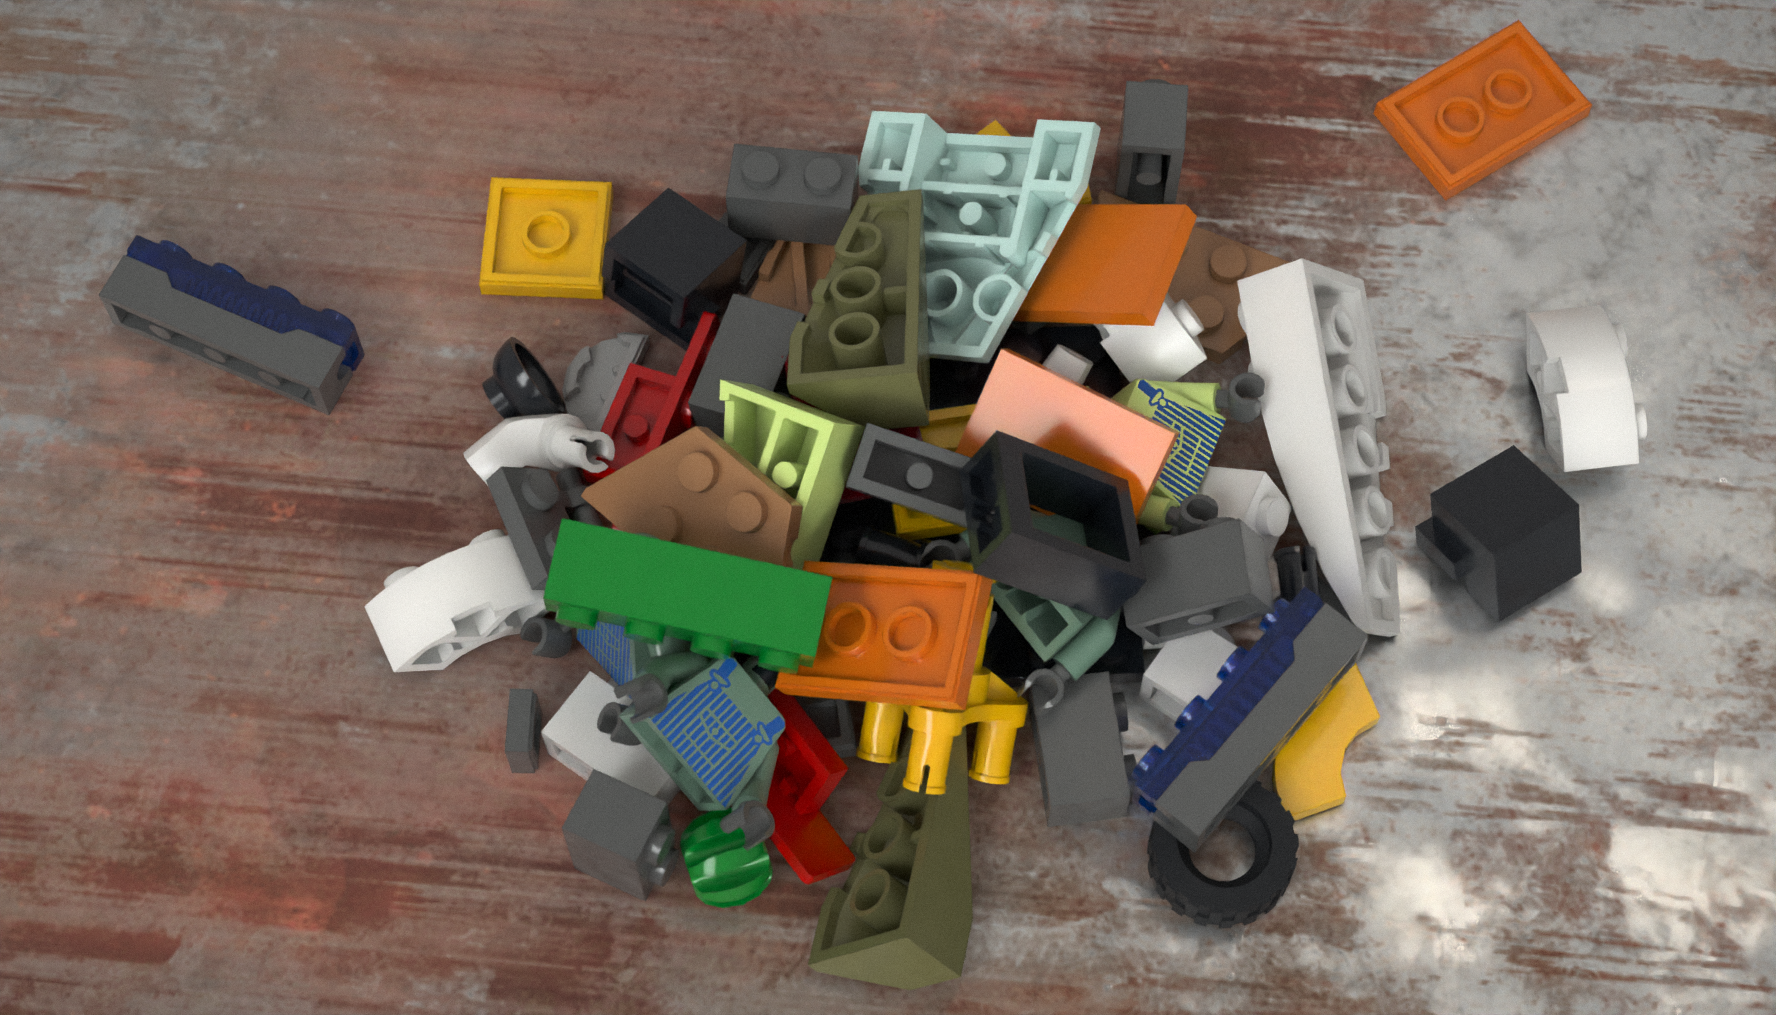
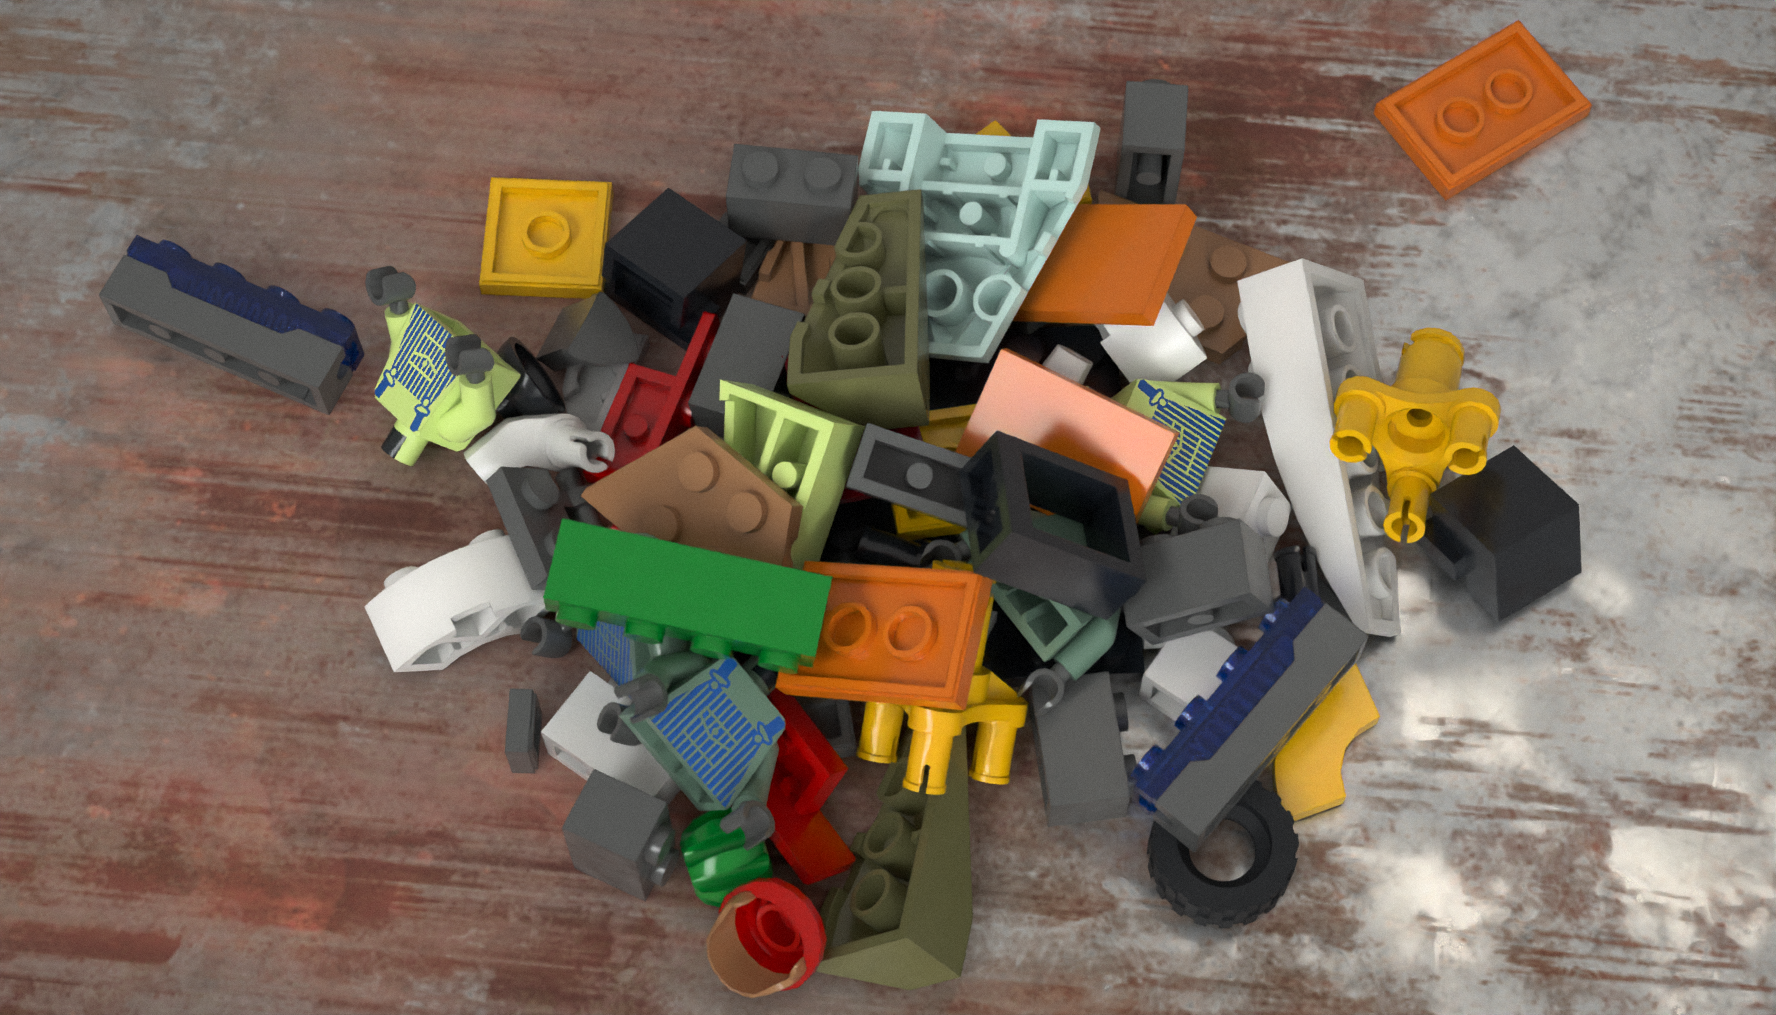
white brick [1526,305,1647,472] -> none
none -> torso [365,266,521,466]
none -> dark grey tile [536,292,640,372]
none -> red piece [706,878,827,998]
none -> yellow wheel [1329,327,1501,543]

